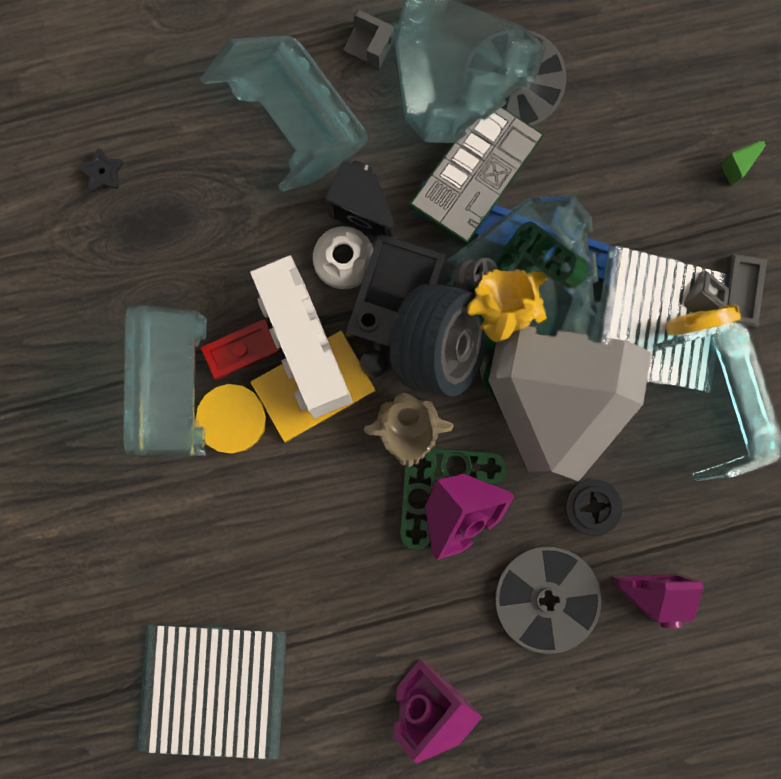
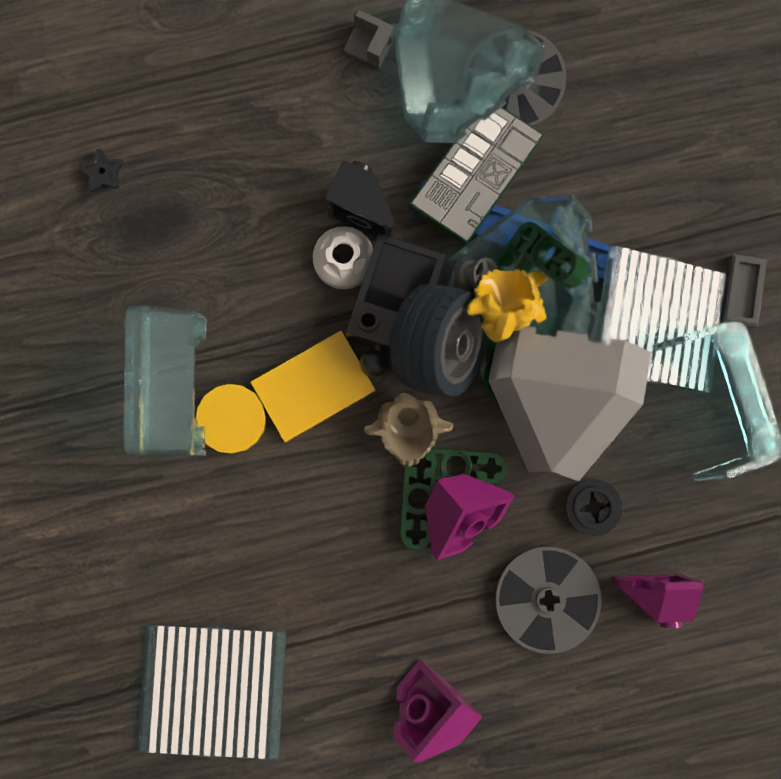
clear light blue windscreen [200,35,368,192] -> none
red plate [201,319,280,380] -> none
white wedge [250,255,353,419] -> none
yellow tile [665,304,741,336] -> none
dark grey slope [684,270,729,313] -> none
bright green slope [721,141,766,186] -> none

